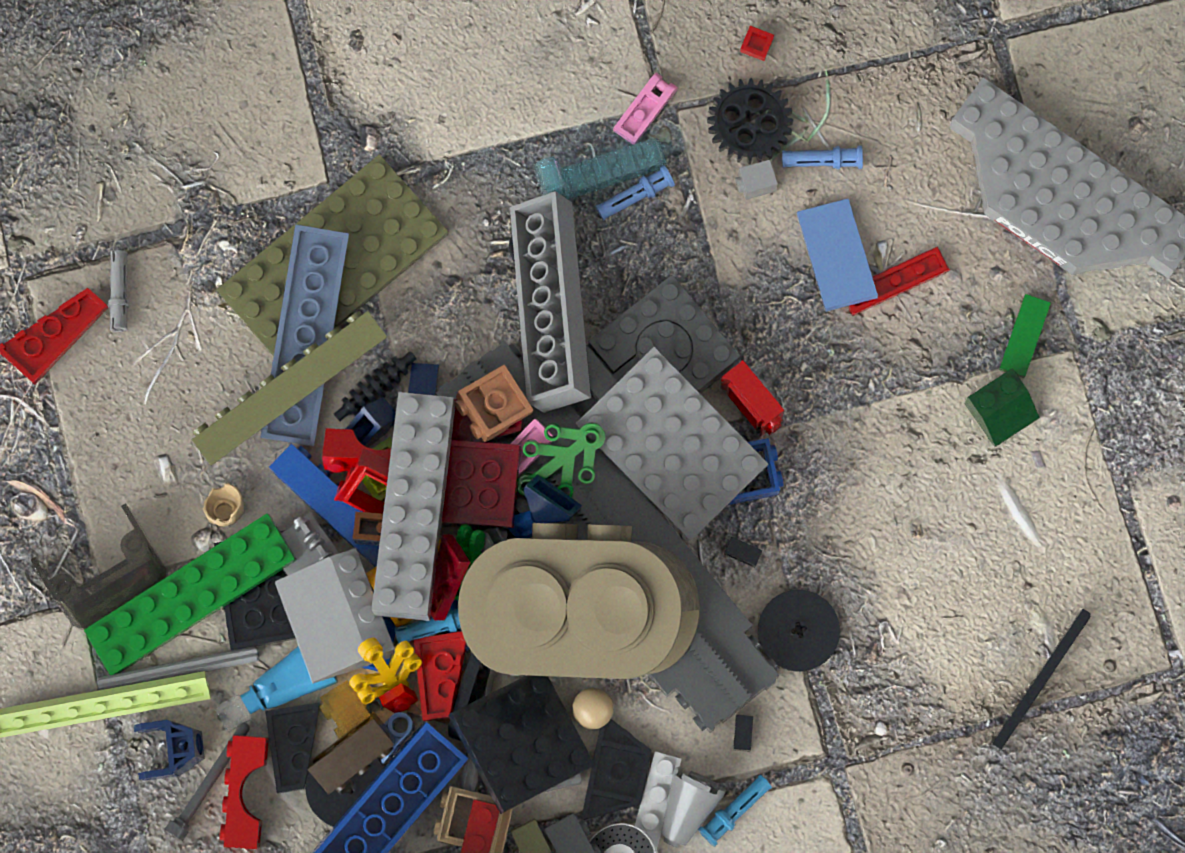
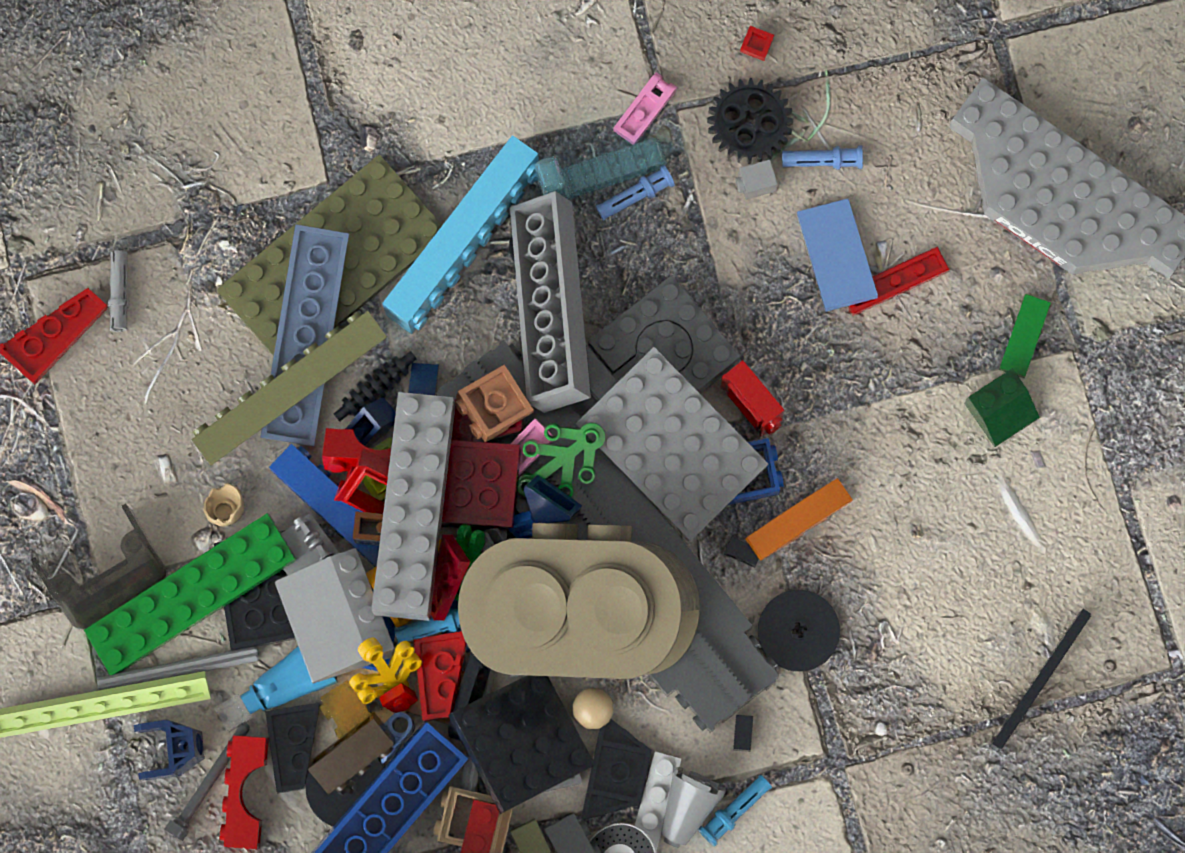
none -> medium azure brick [382,135,540,334]
none -> orange slope [745,478,853,561]

